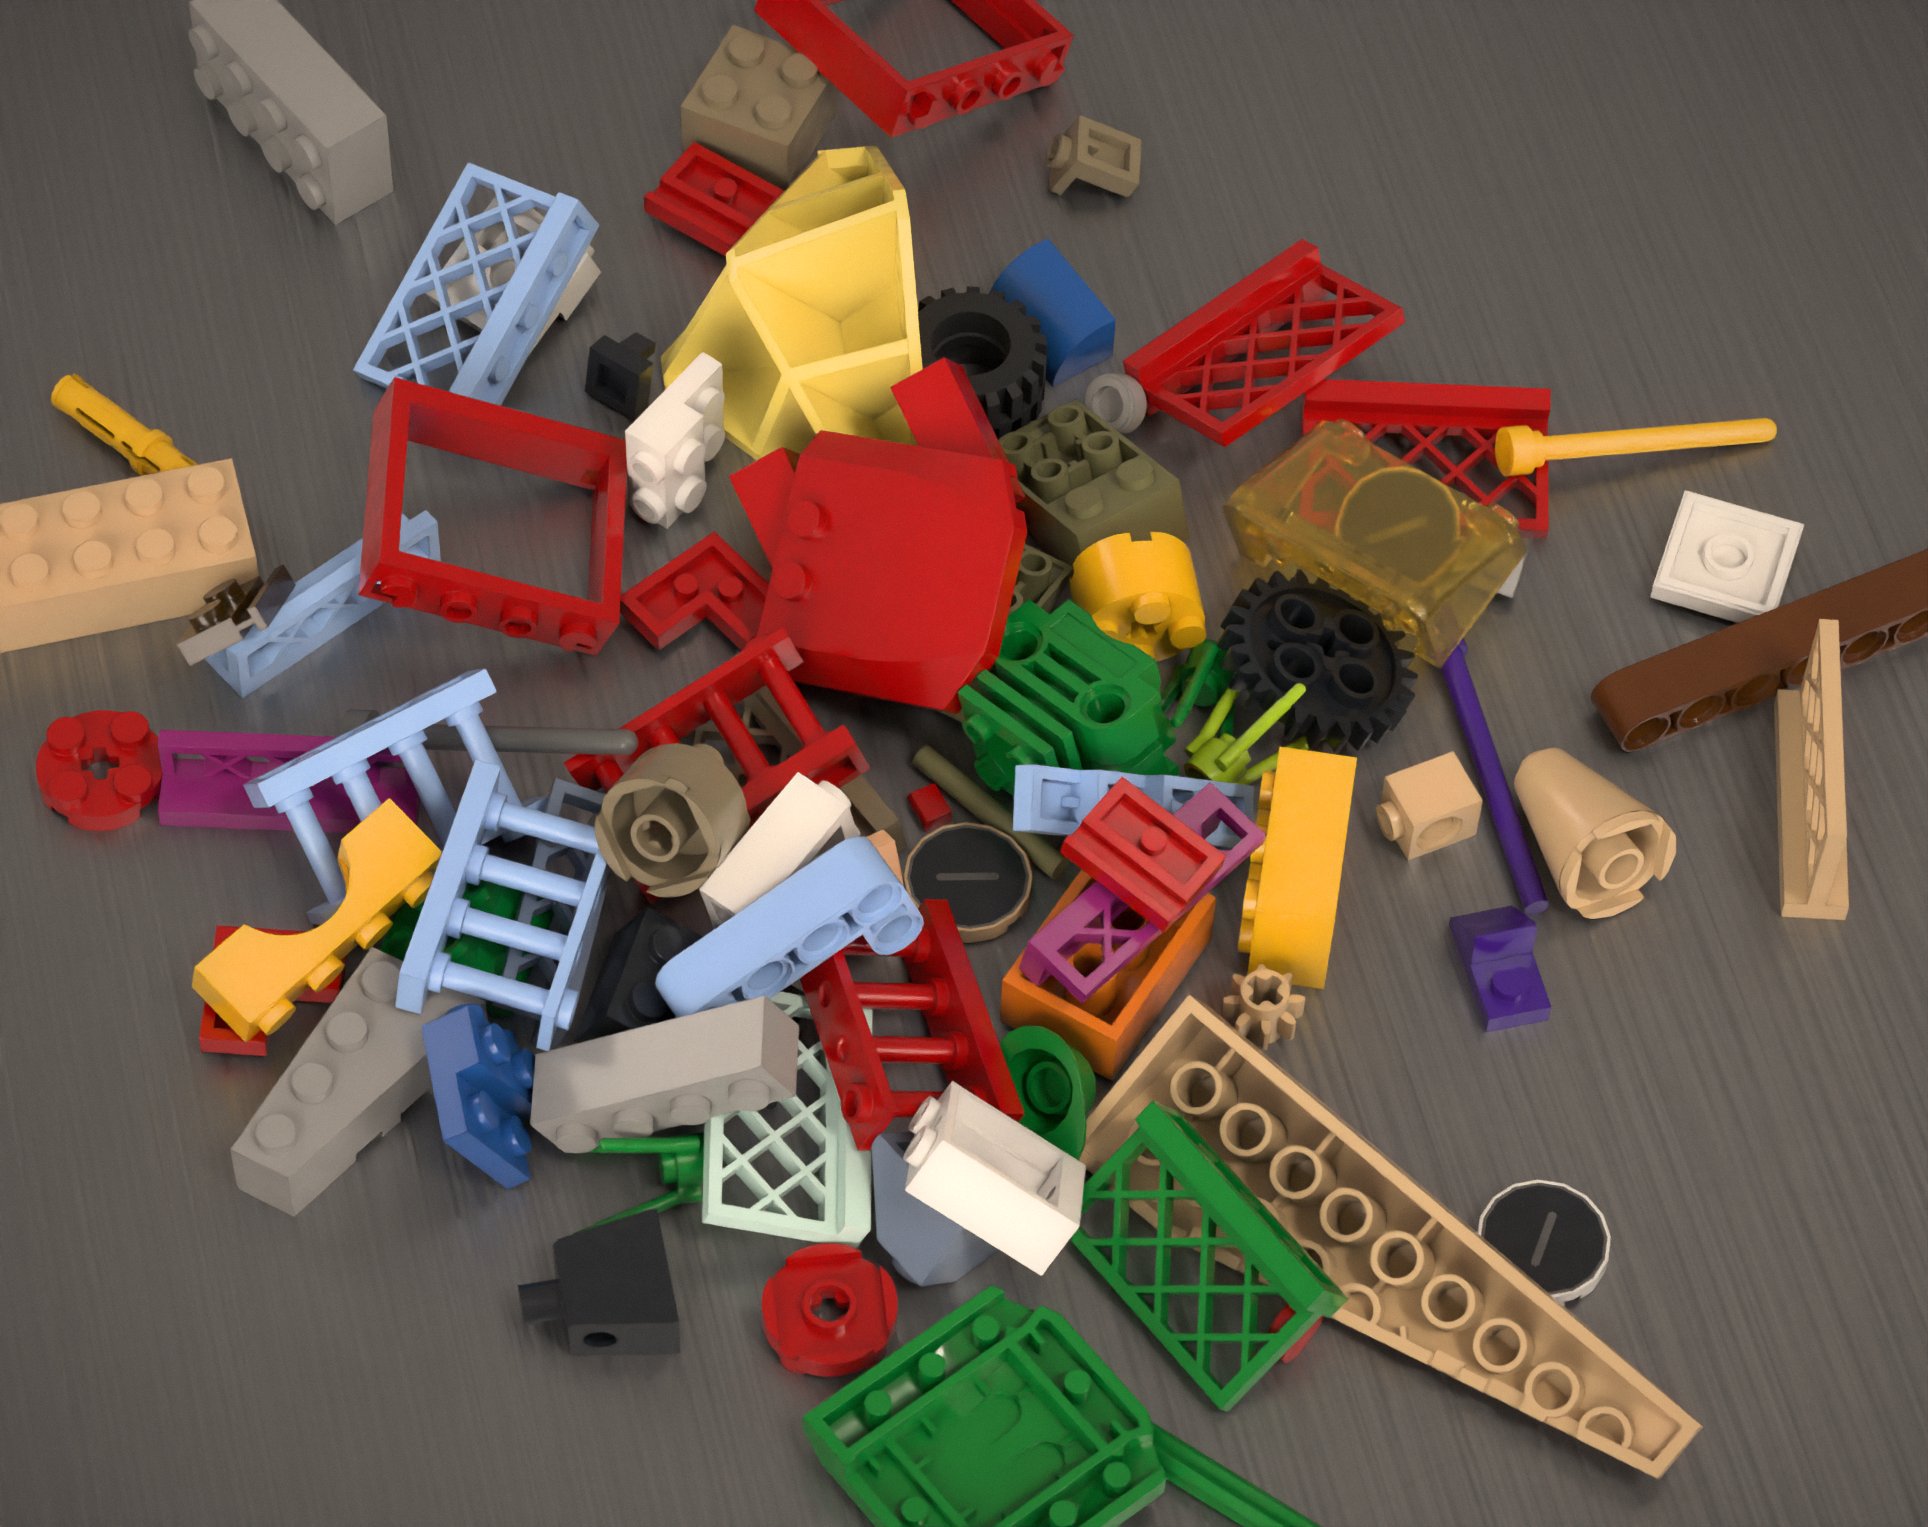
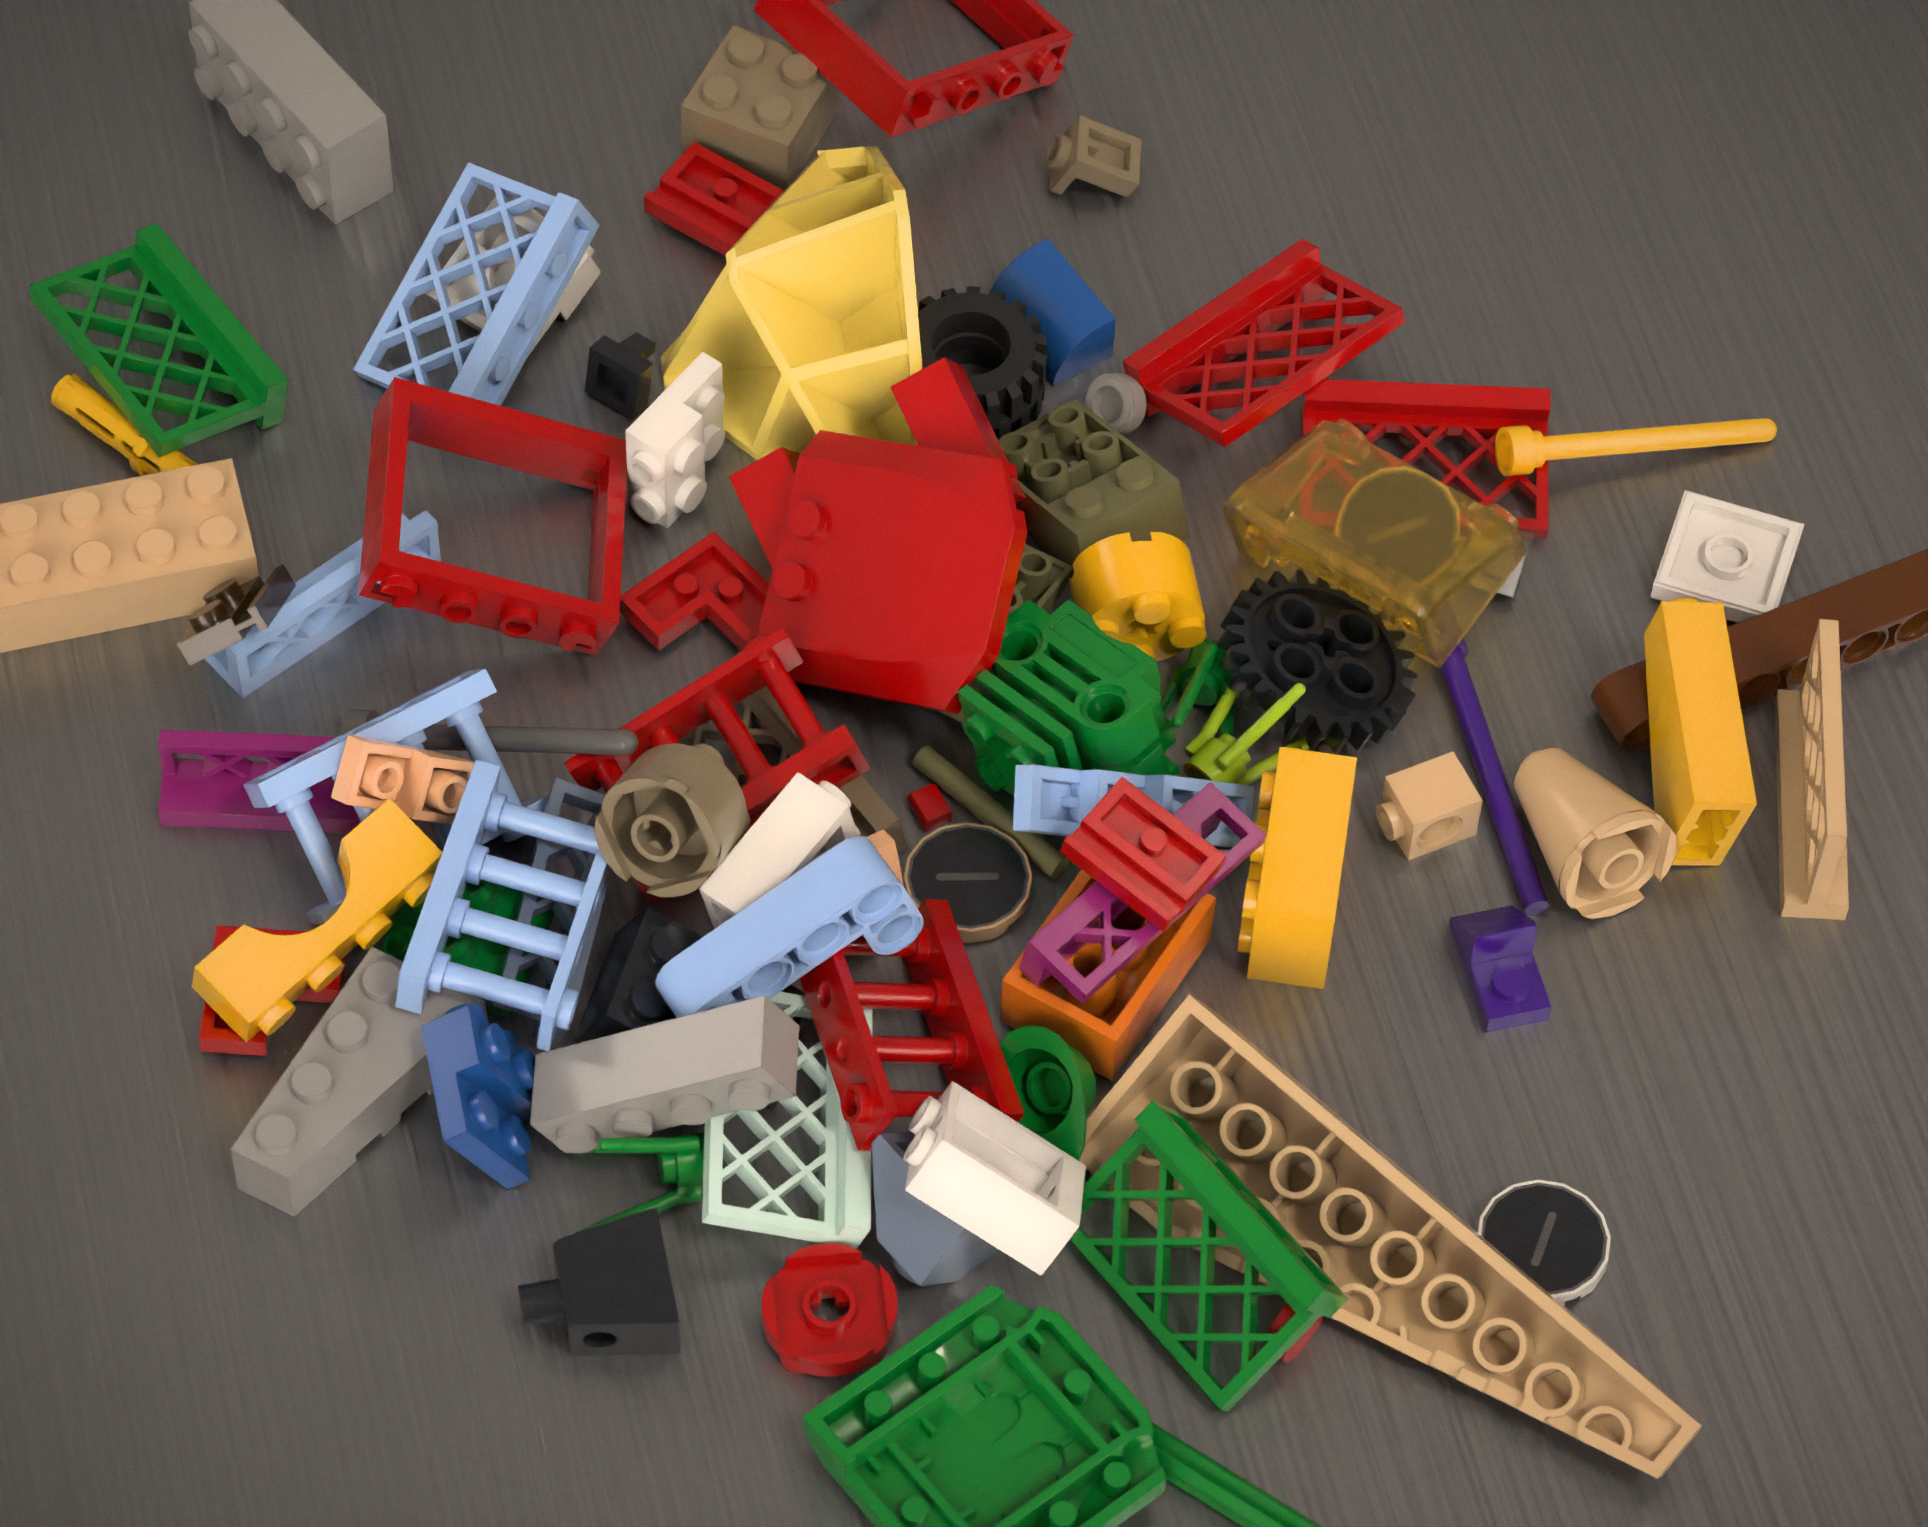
red plate [36,710,163,831] -> none
tan gear [1221,964,1305,1050] -> none
none -> green fence [29,223,288,457]
none -> light nougat slope [331,735,475,825]
none -> yellow slope [1644,598,1757,866]

